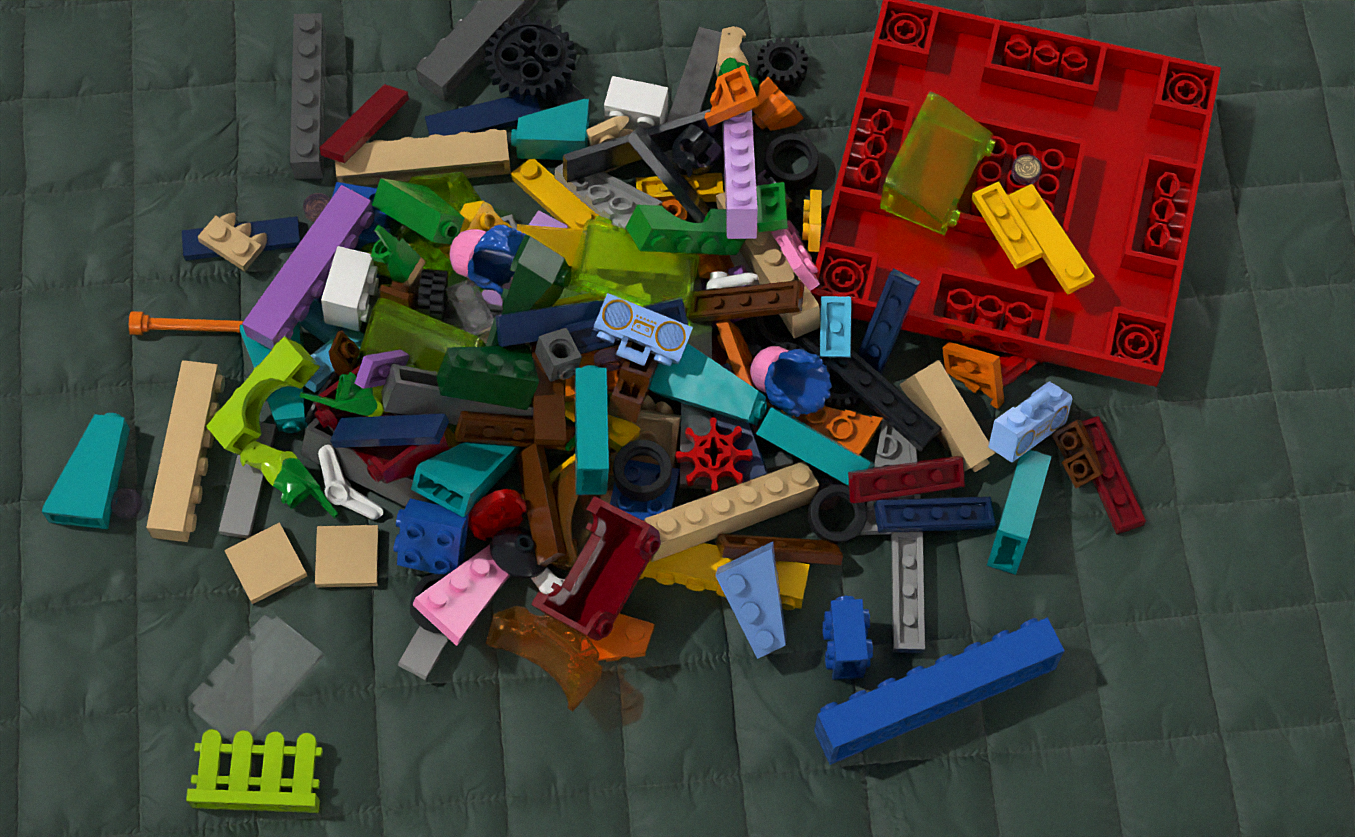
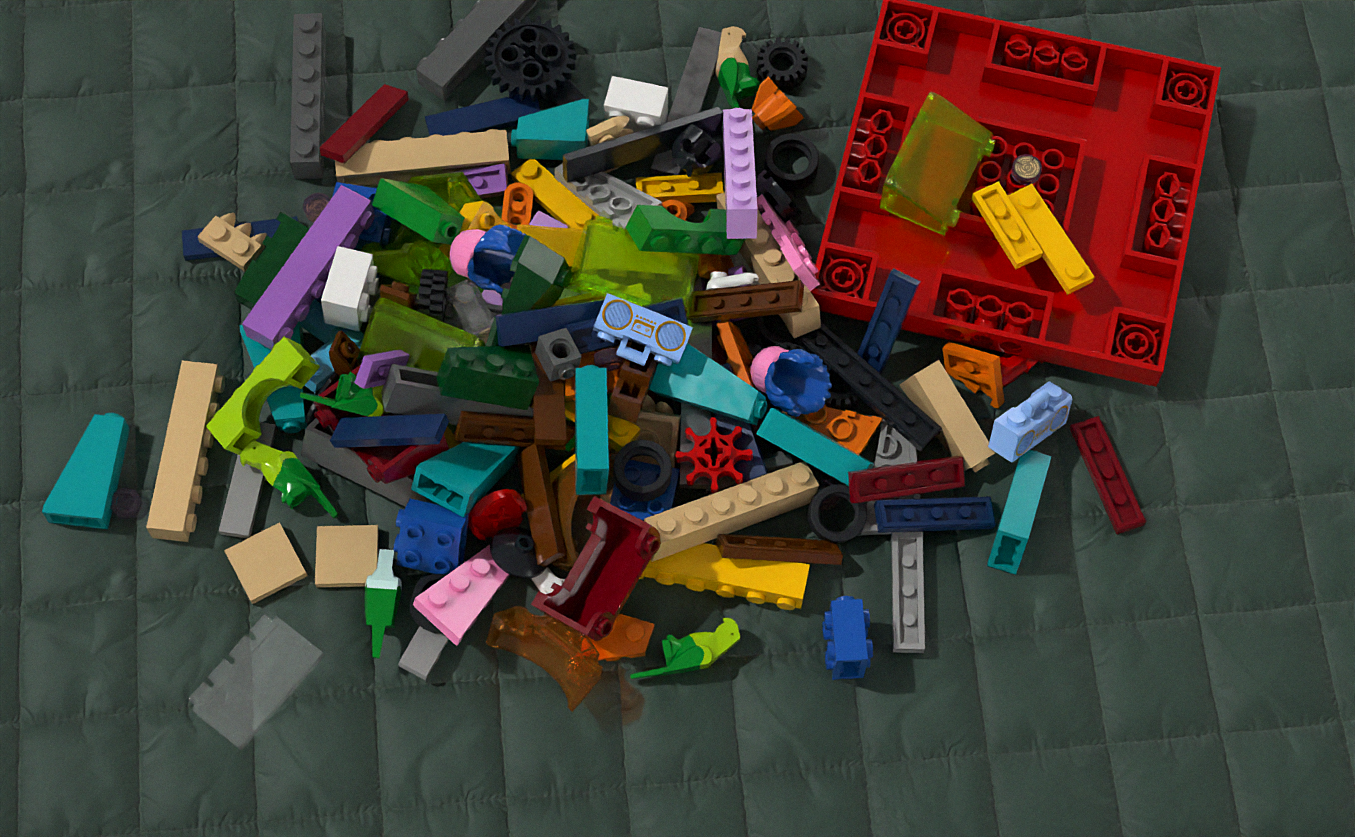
orange piece [129,311,243,335] -> none
lime fence [186,729,323,813] -> none
white piece [318,444,384,520] -> none
green animal [370,225,426,296] -> none
black tile [626,125,710,223] -> none
orange wing [704,65,760,127] -> none
medium blue wedge [715,541,787,659] -> none
green plate [756,182,788,232] -> none
yellow plate [802,189,822,252] -> none
blue brick [814,617,1065,765] -> none
medium azure plate [820,296,852,358] -> none
reddish brown slope [1052,419,1103,488] -> none
none -> dark green wedge [234,211,309,310]
none -> green animal [365,549,402,659]
none -> medium lavender plate [448,164,509,203]
none -> orange plate [501,182,533,230]
none -> animal [630,618,740,680]

